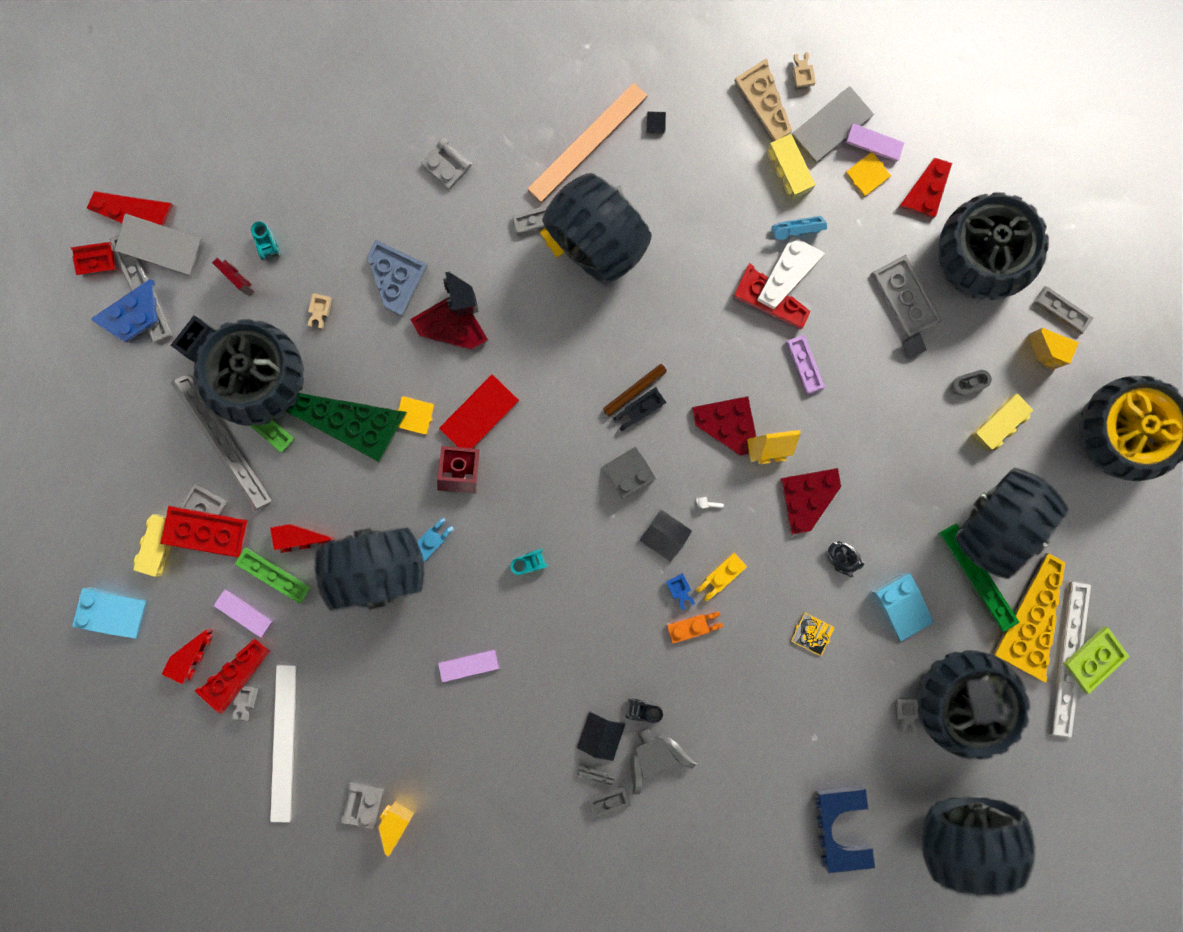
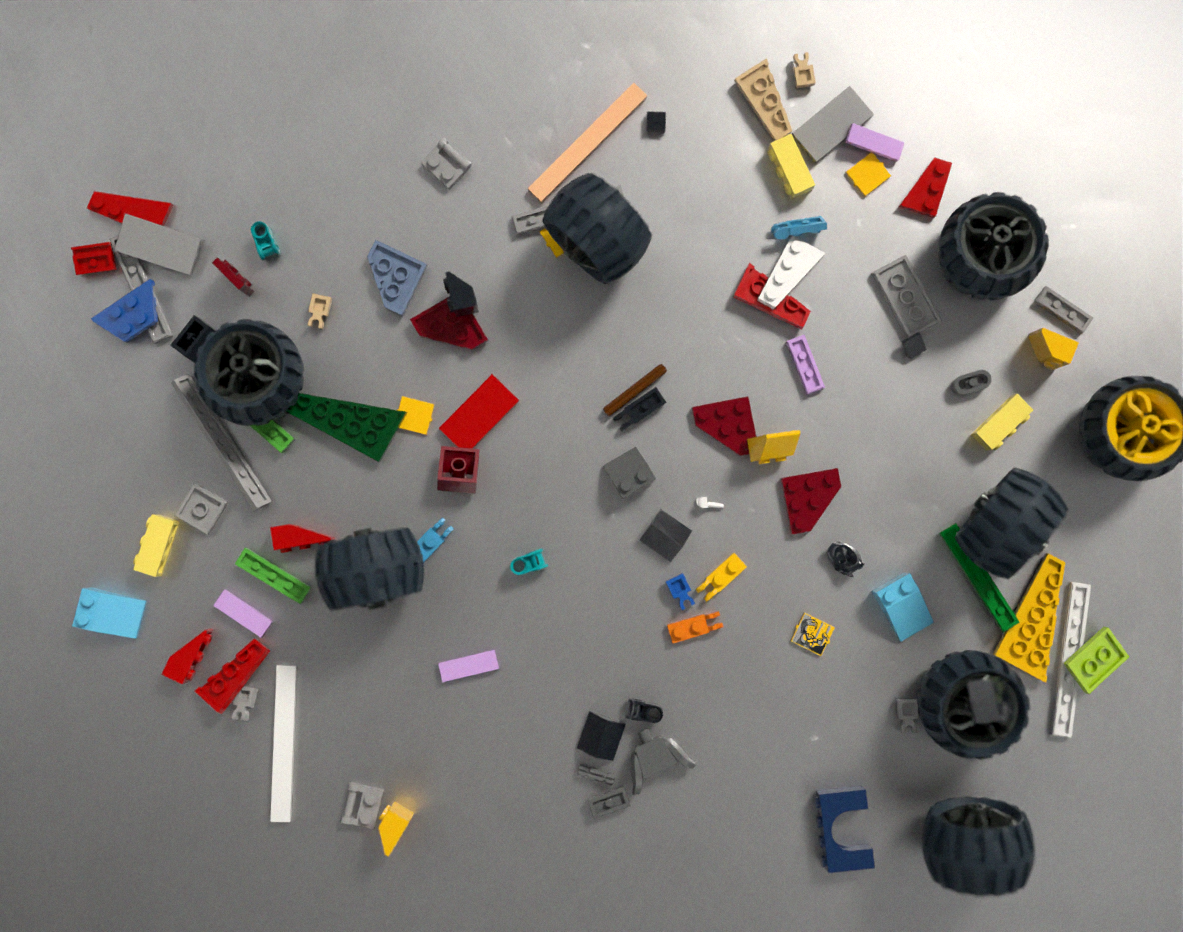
red tile [160,505,247,558] -> none

